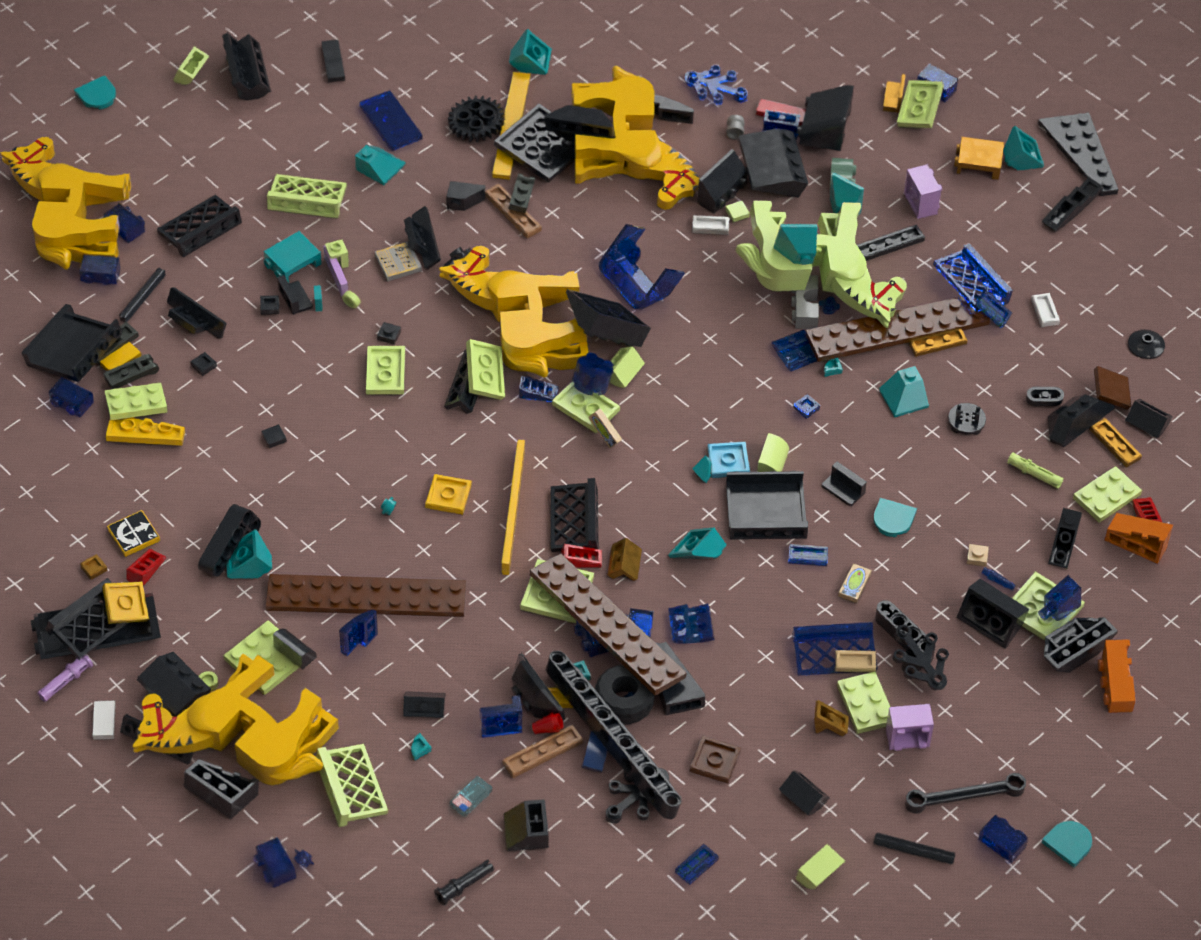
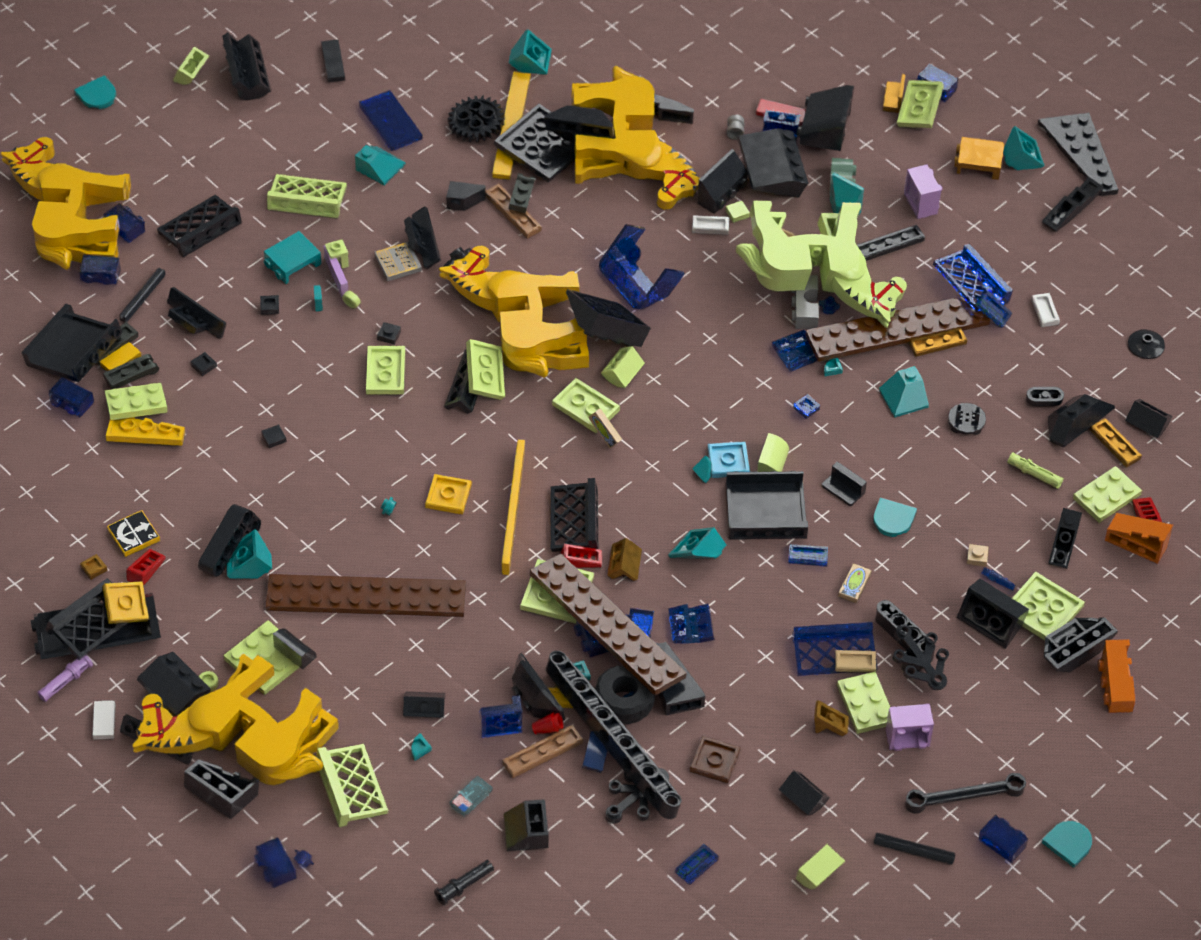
black panel [277,275,313,315] -> none
clear blue slope [339,609,378,656] -> none
clear blue slope [519,376,559,402] -> none
clear blue brick [571,352,614,395] -> none
clear blue plant [684,65,748,105] -> none
teal slope [773,224,818,265] -> none
clear blue torso [1038,575,1082,621] -> none
reddish brown tile [1094,366,1131,410] -> none

